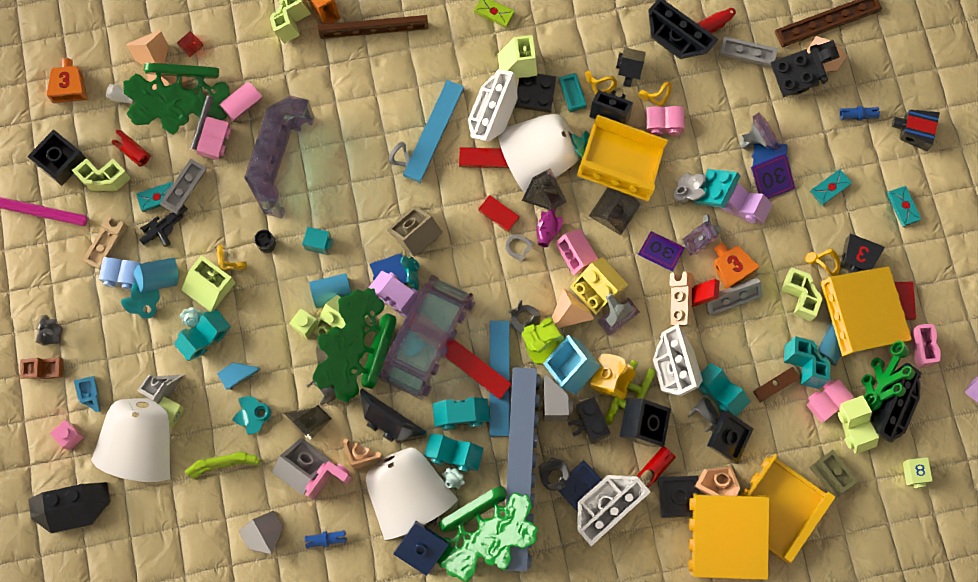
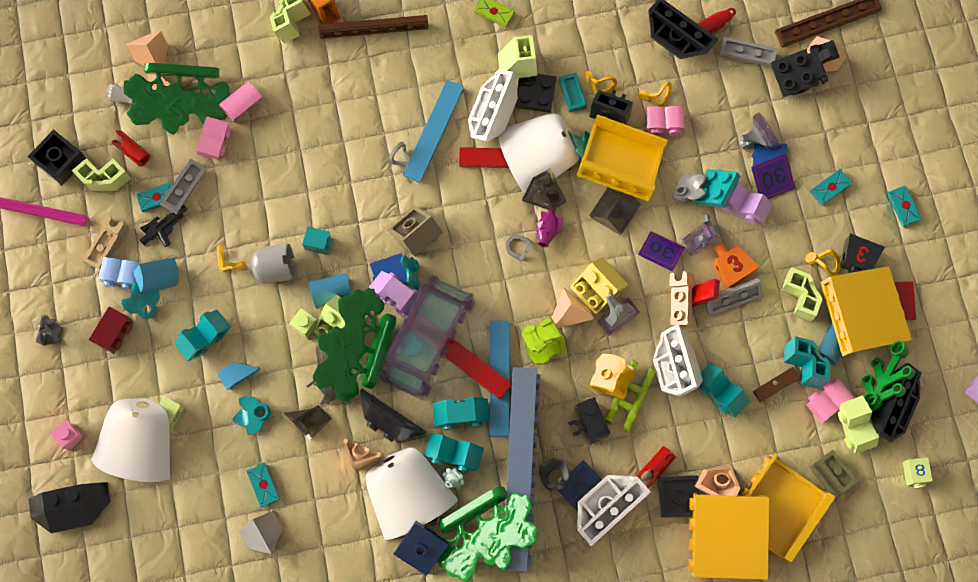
dark orange slope [20,357,64,379] -> none
orange torso [47,58,87,103] -> none
dark azure slope [74,376,101,412] -> none
light grey slope [137,375,184,404] -> none
clear red plate [177,31,204,57] -> none
light aqua plant [180,307,201,327] -> none
yellowish green slope [182,255,235,312] -> none
lime piece [185,451,260,480] -> none
dark grey bar [190,95,214,150] -> none
clear purple windscreen [244,95,315,219] -> none
black wheel [254,230,276,253] -> none
light grey slope [272,438,332,495] -> none
blue pin [304,530,347,549] -> none
bright pink bracket [305,461,352,500] -> none
red tile [478,195,520,232] -> none
dark grey piece [509,300,541,334] -> none
medium azure piece [543,335,601,395] -> none
light grey slope [543,376,573,422] -> none
bright pink brick [555,229,598,275] -> none
black brick [616,47,646,87] -> none
black brick [619,398,671,447] -> none
dark grey piece [687,397,719,433] -> none
black plate [707,410,753,464] -> none
blue pin [840,106,880,121] -> none
torso [891,109,940,151] -> none
bright pink brick [910,324,941,368] -> none
none -> dark red brick [89,307,133,354]
none -> teal tile [247,463,280,508]
none -> light grey cylinder [249,243,297,284]

